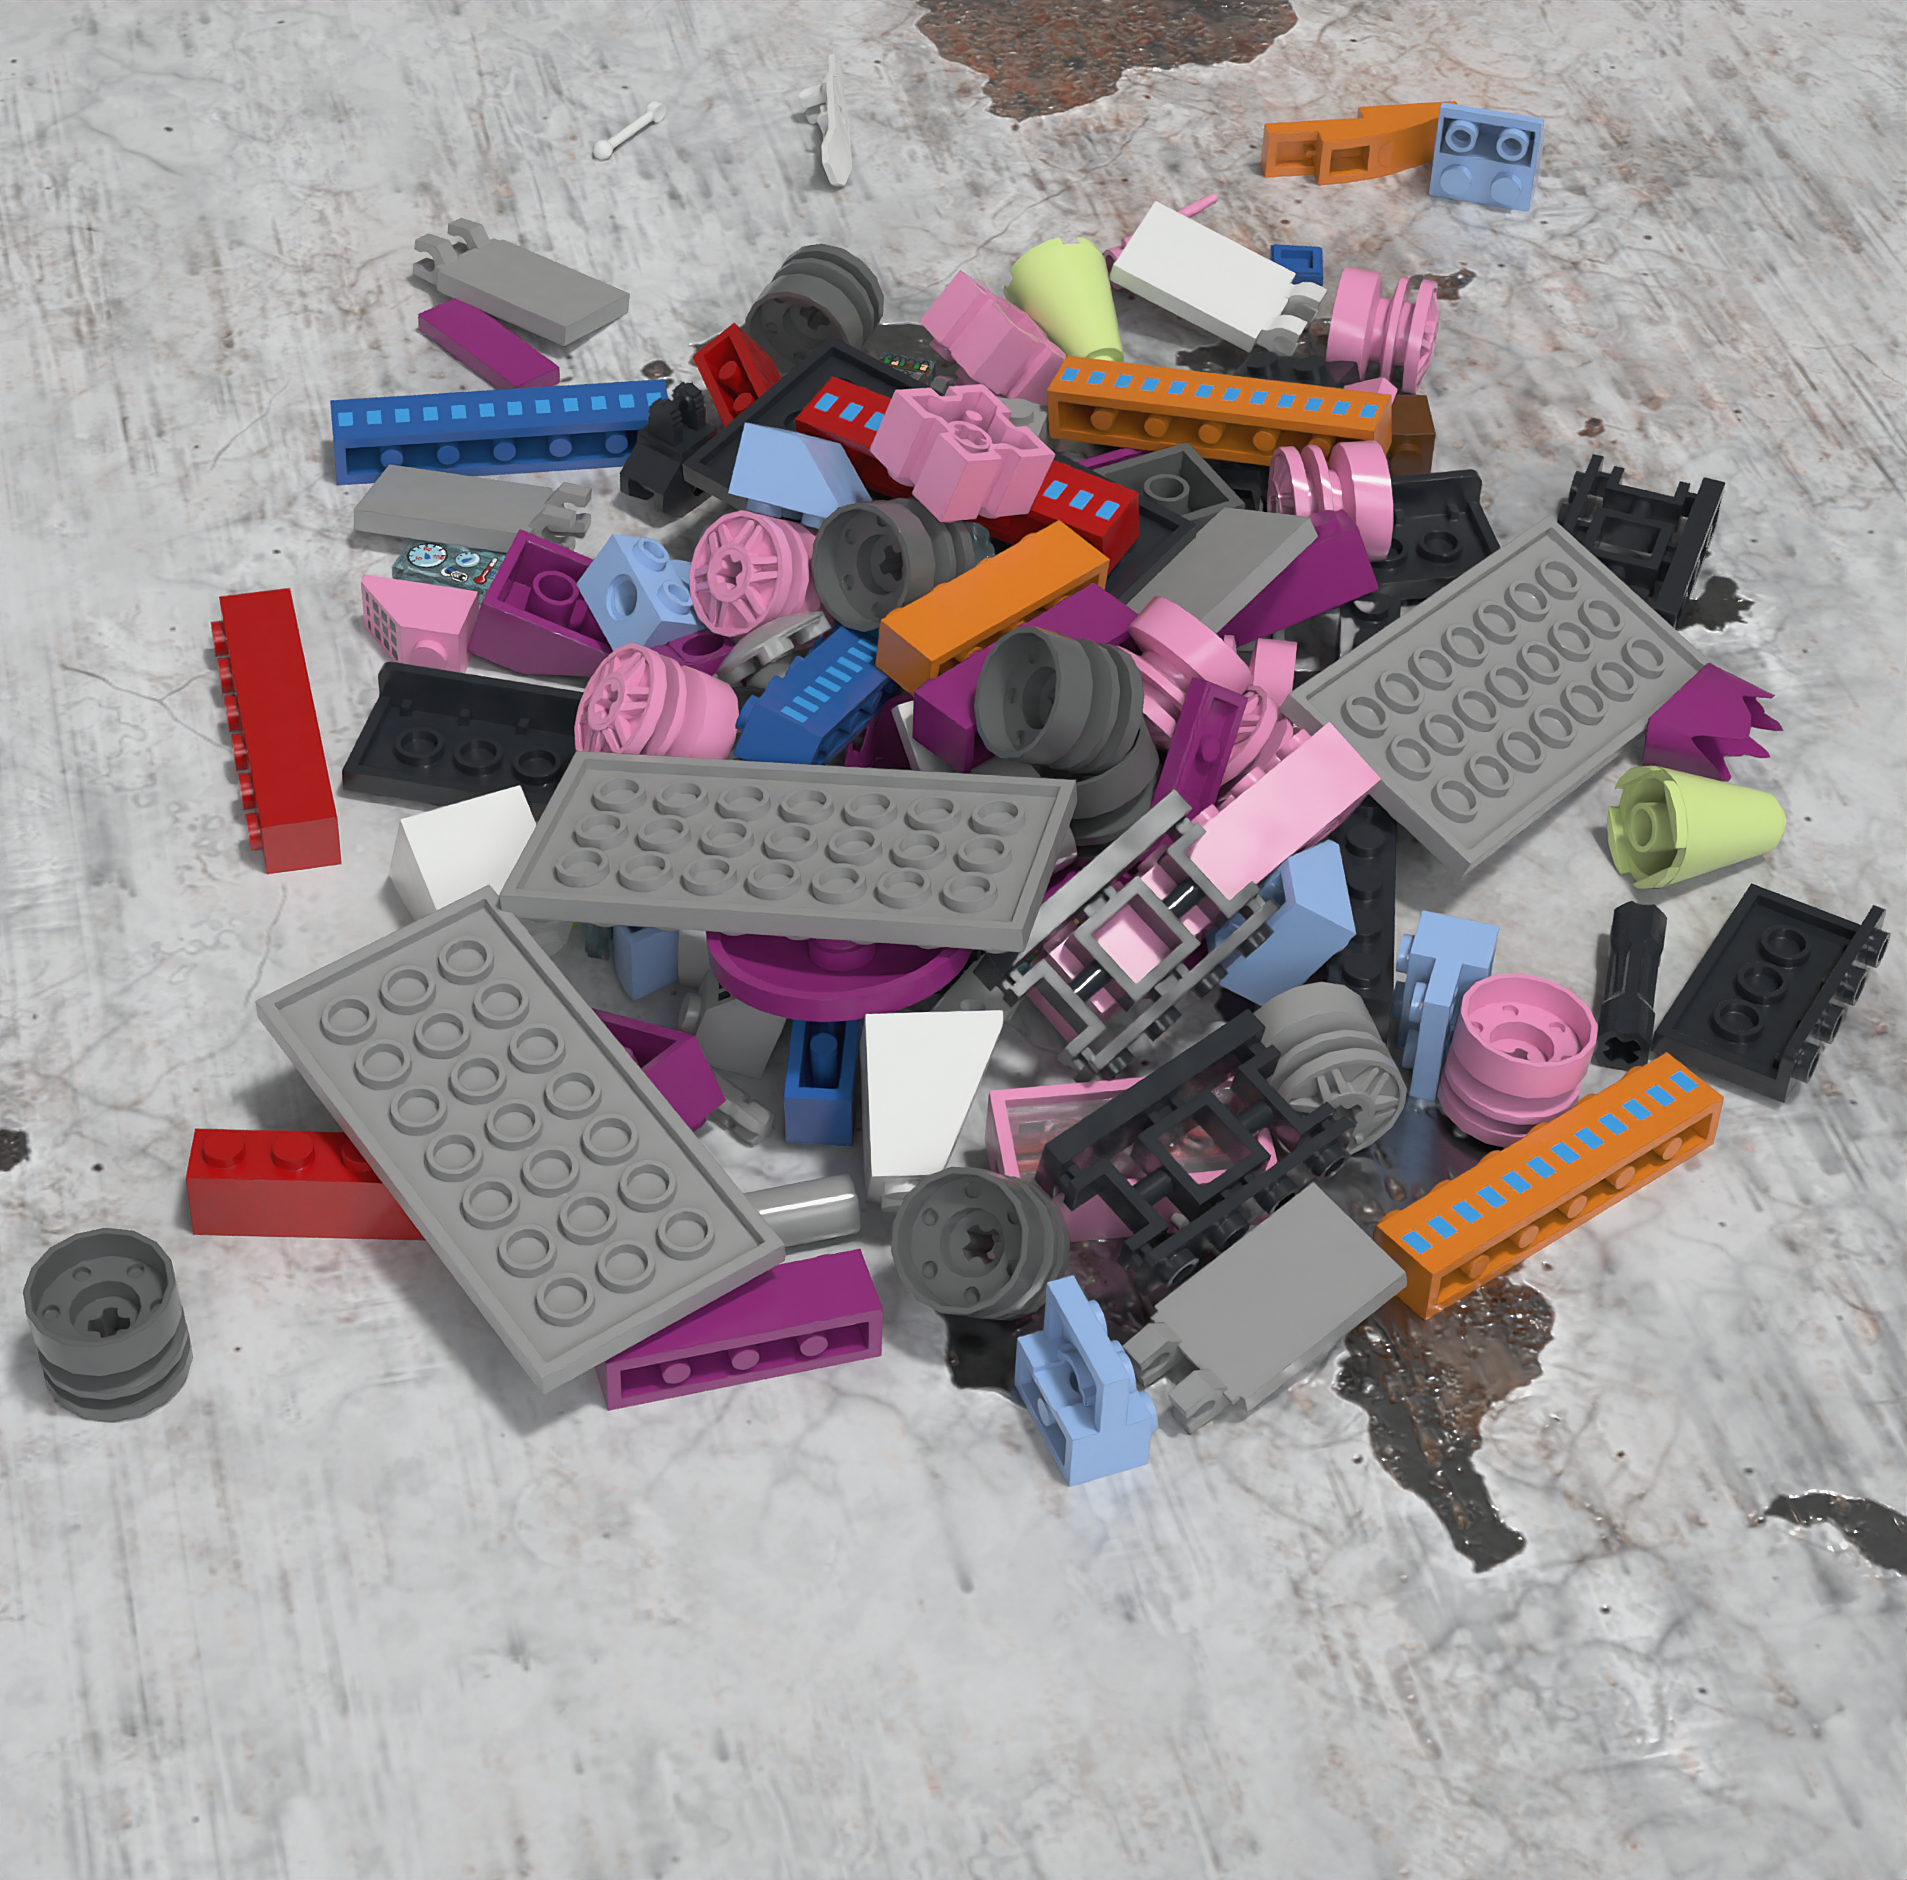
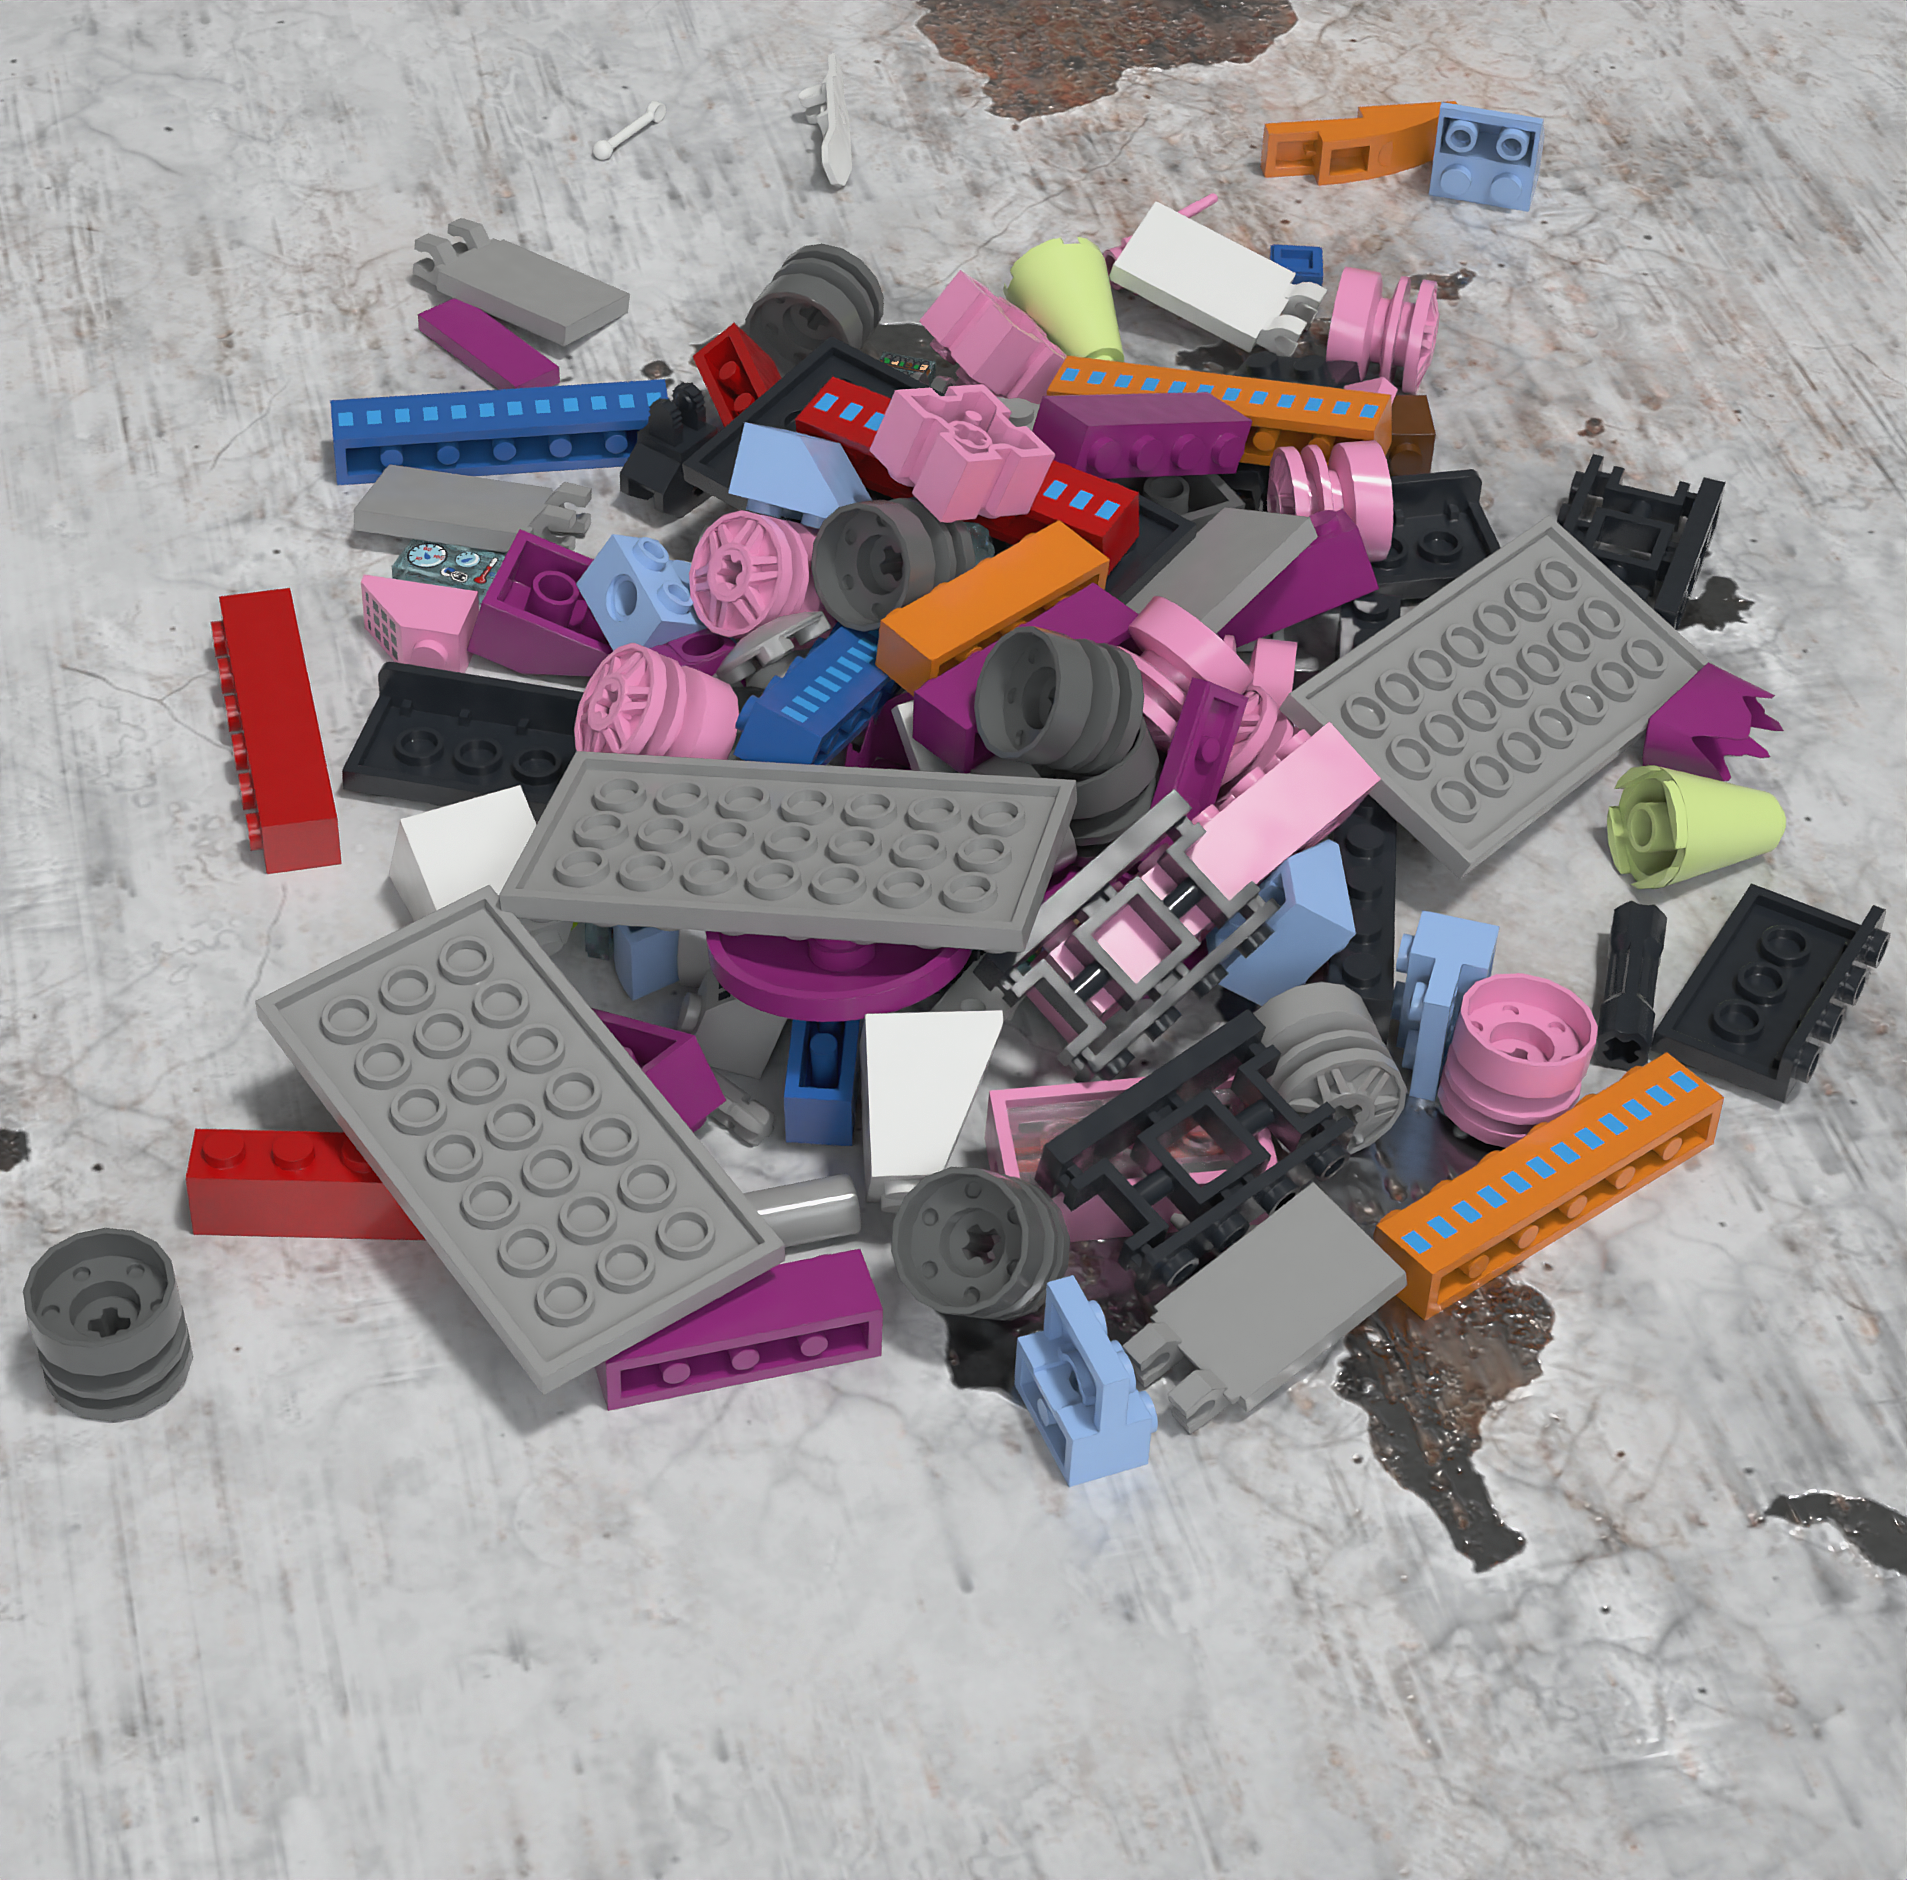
none -> magenta brick [1032,392,1252,479]

